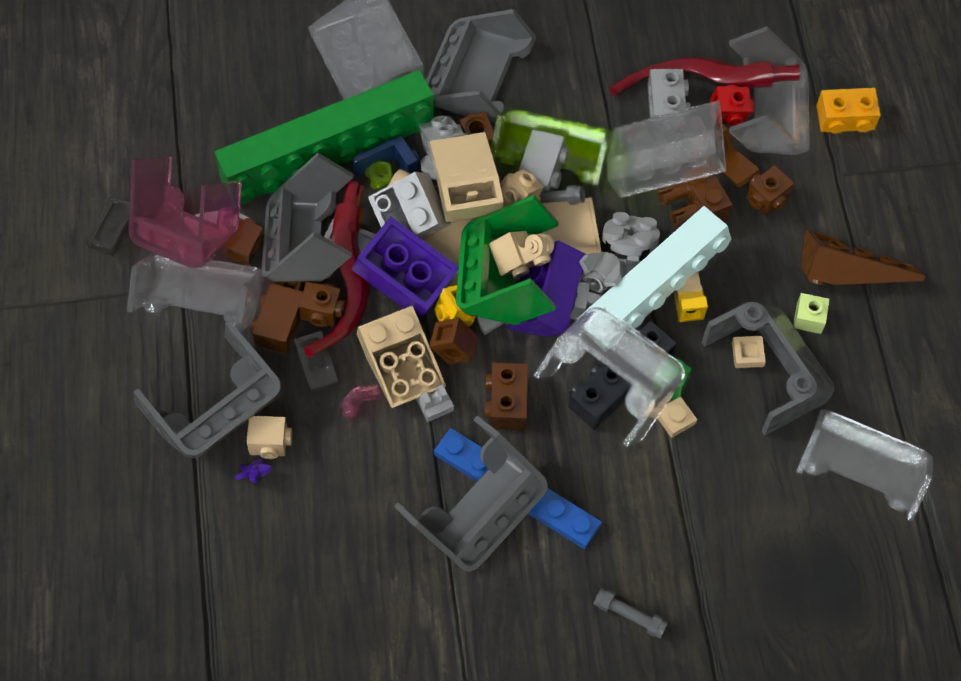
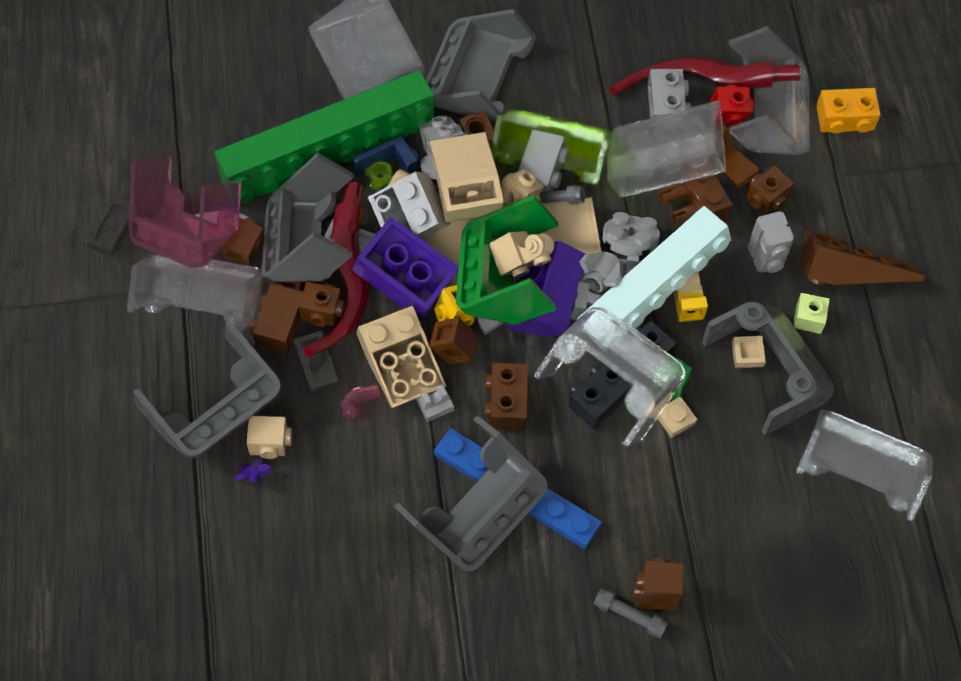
none -> reddish brown brick [633,558,683,613]
none -> light grey brick [748,211,794,273]

